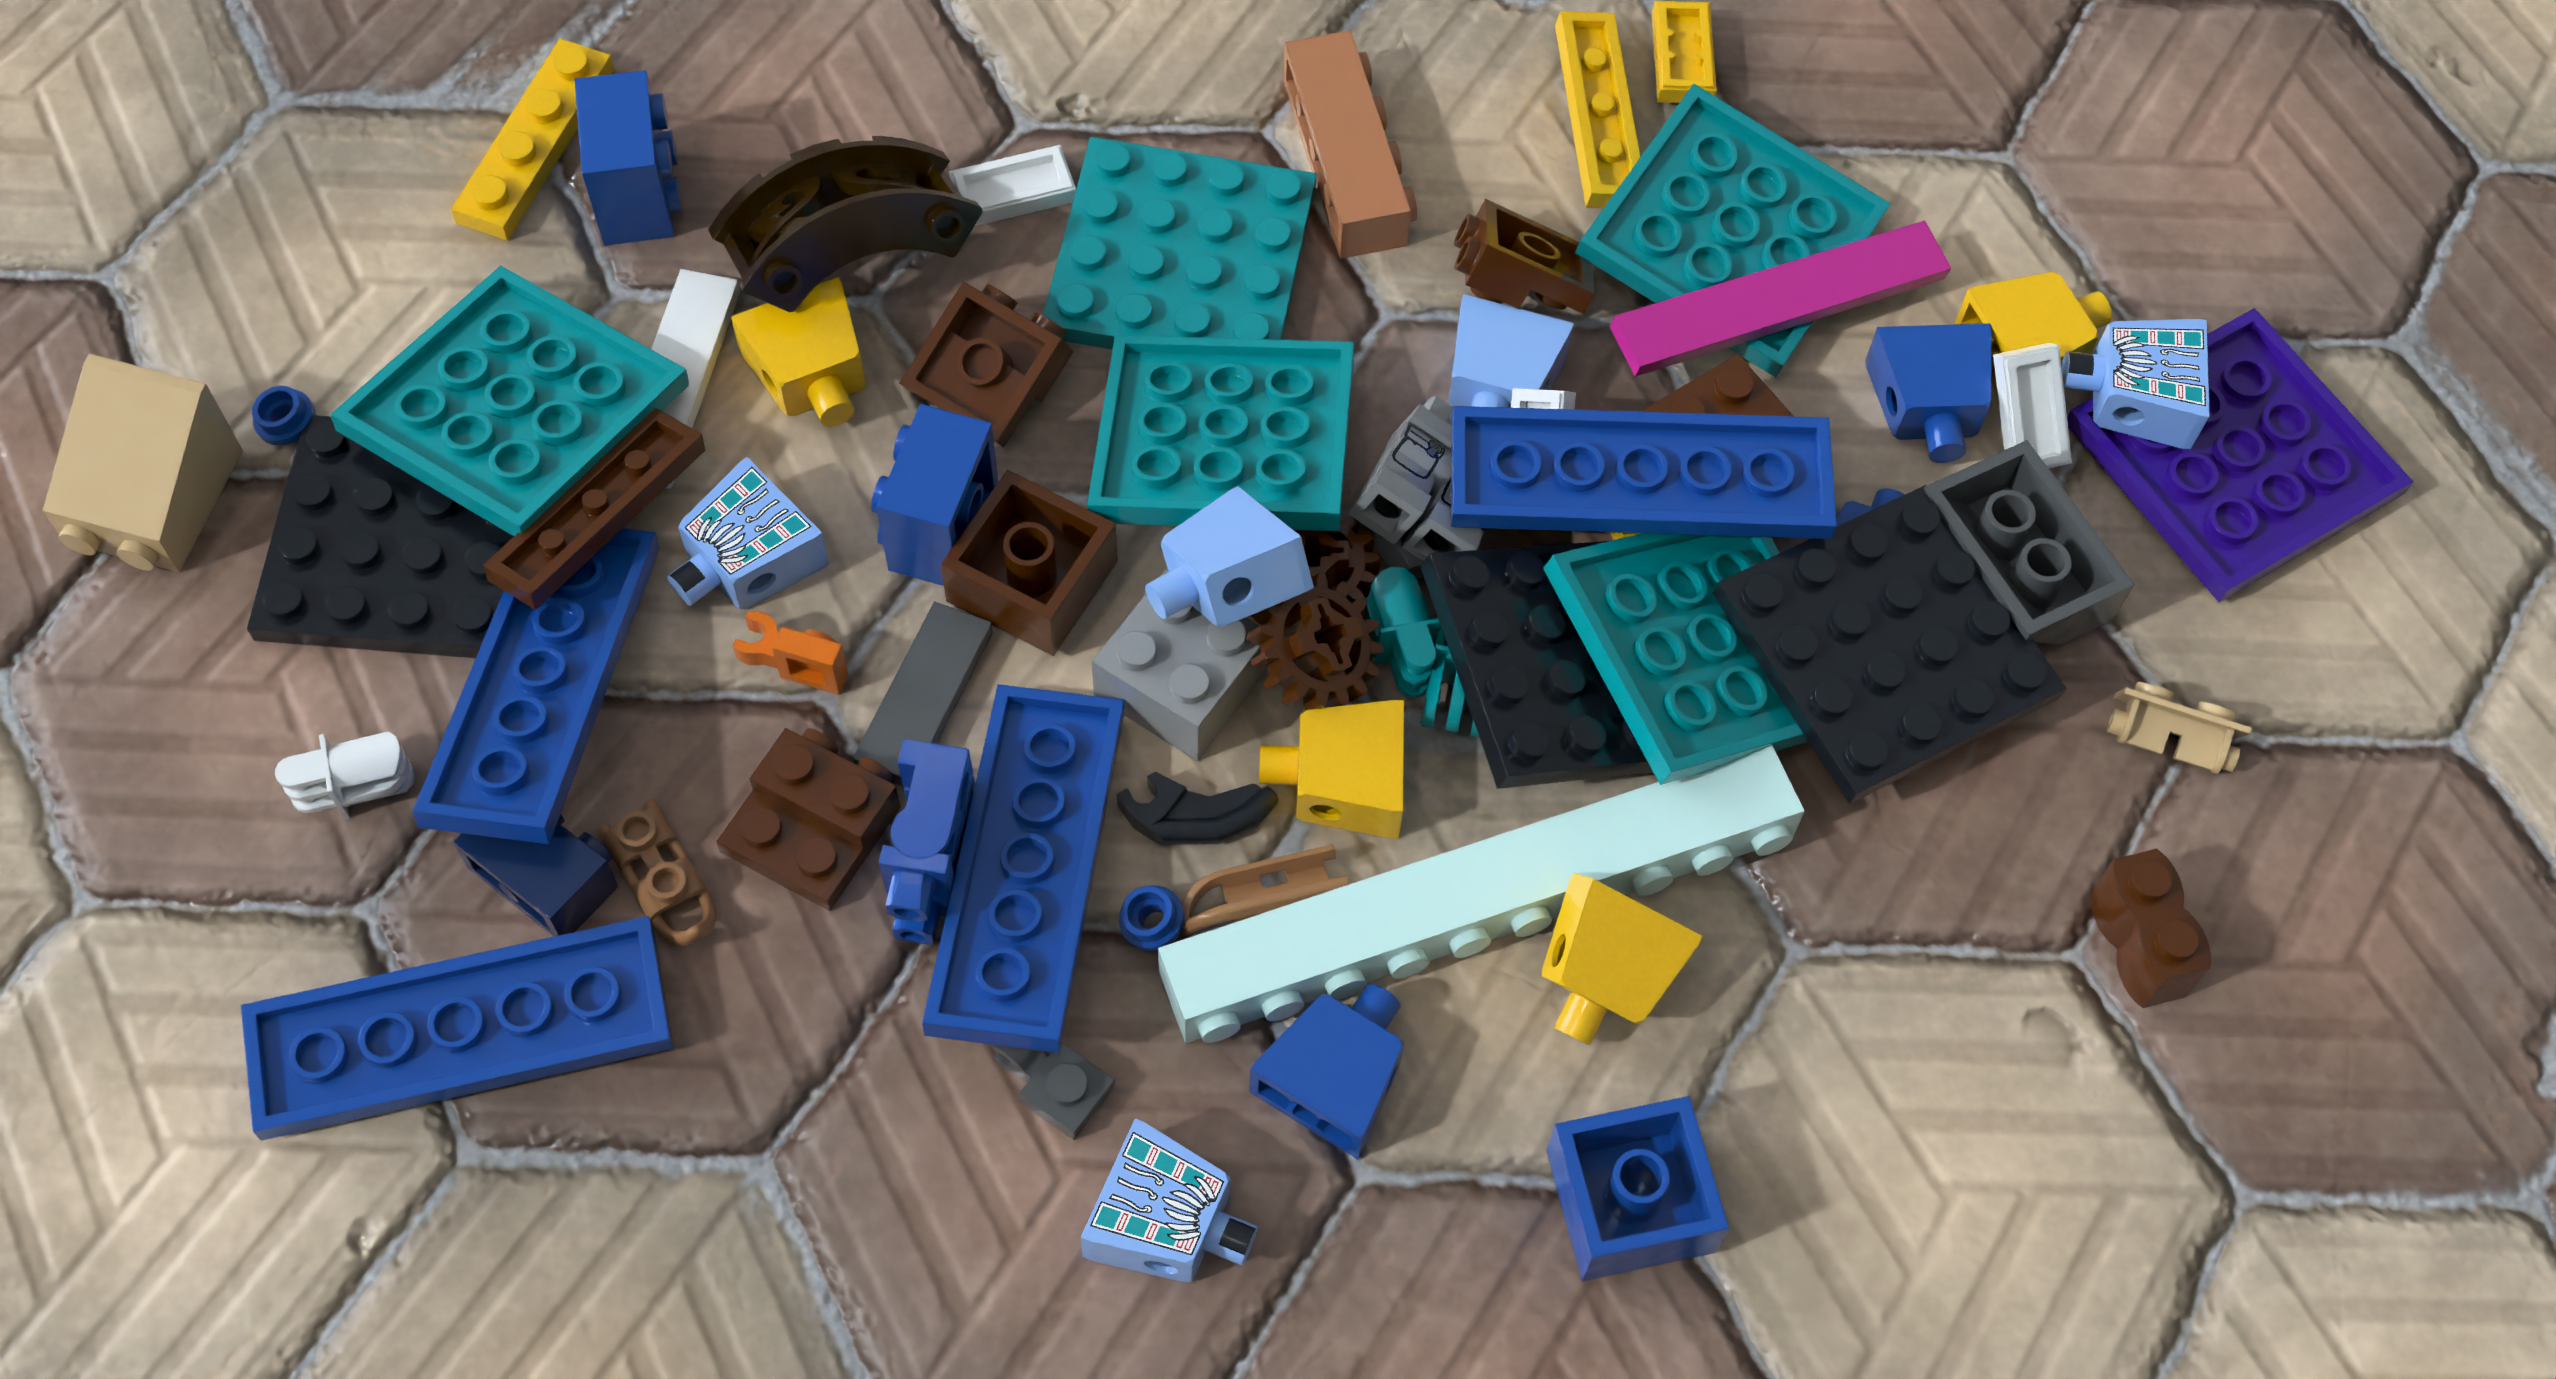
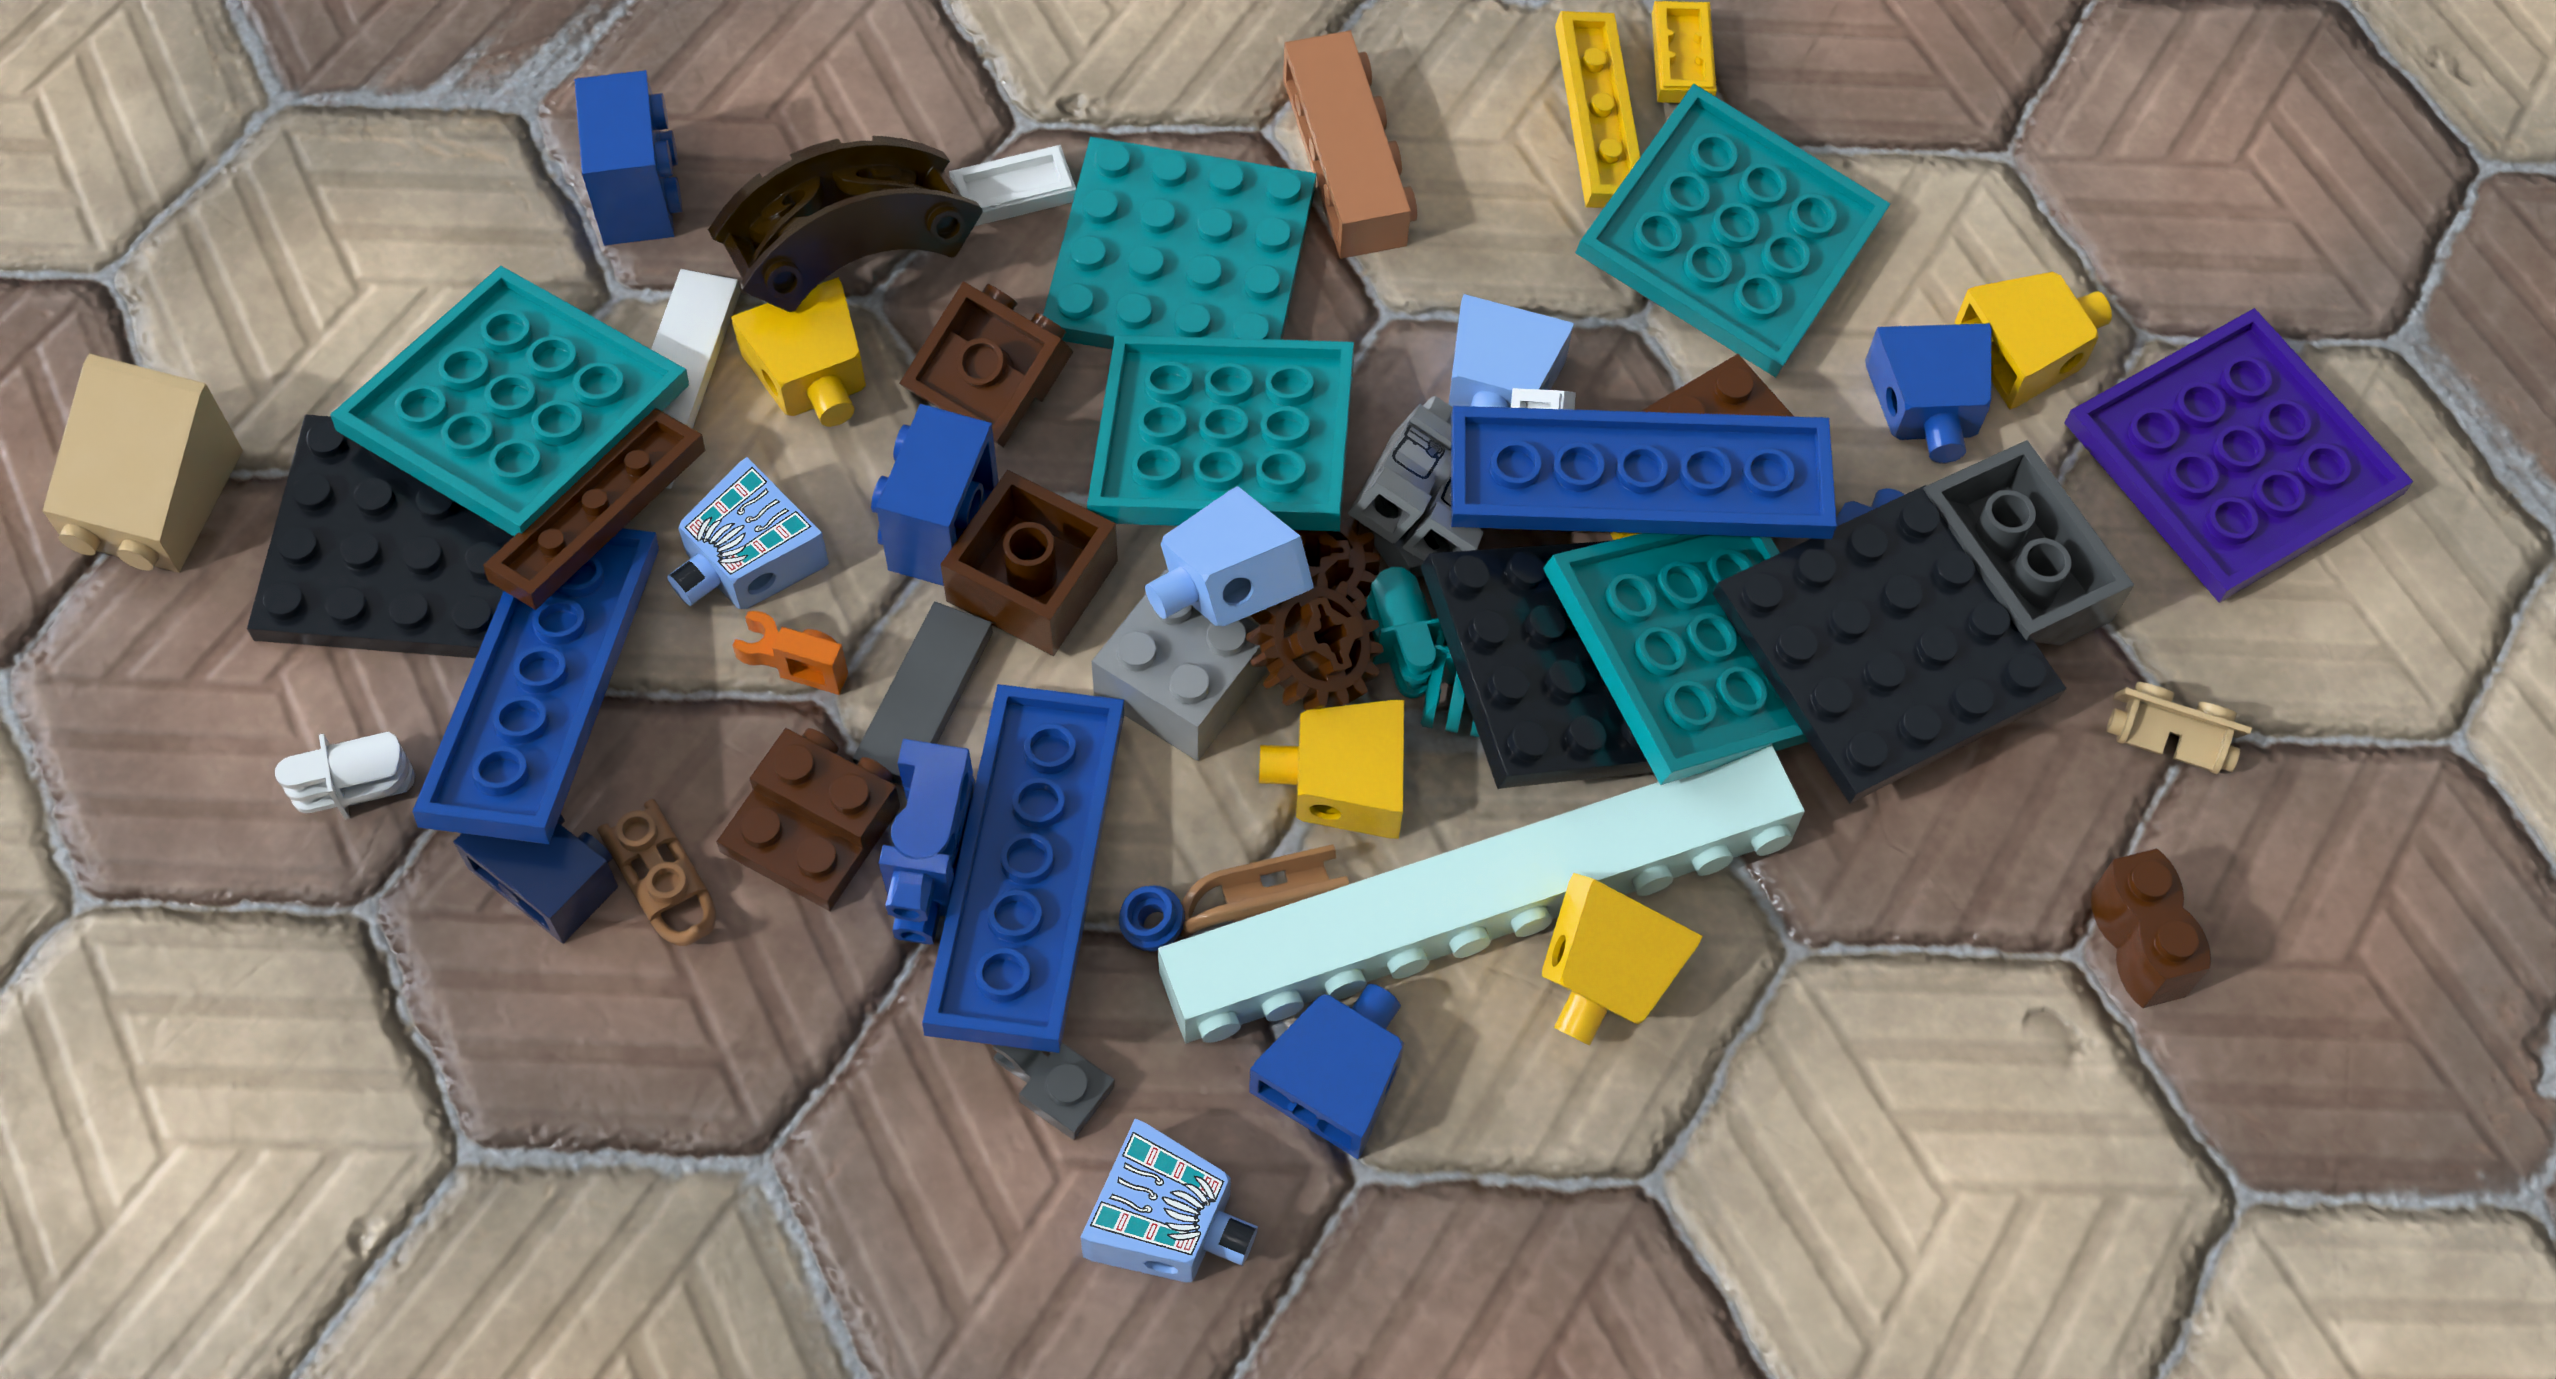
blue plate [241,916,674,1141] -> none
blue plate [252,386,316,445] -> none
yellow plate [450,38,615,241] -> none
black piece [1116,771,1279,846] -> none
reddish brown plate [1454,198,1595,314] -> none
blue brick [1546,1096,1729,1281] -> none
dark pink tile [1609,220,1952,377] -> none
white tile [1993,343,2072,469] -> none
light blue torso [2061,319,2209,450] -> none

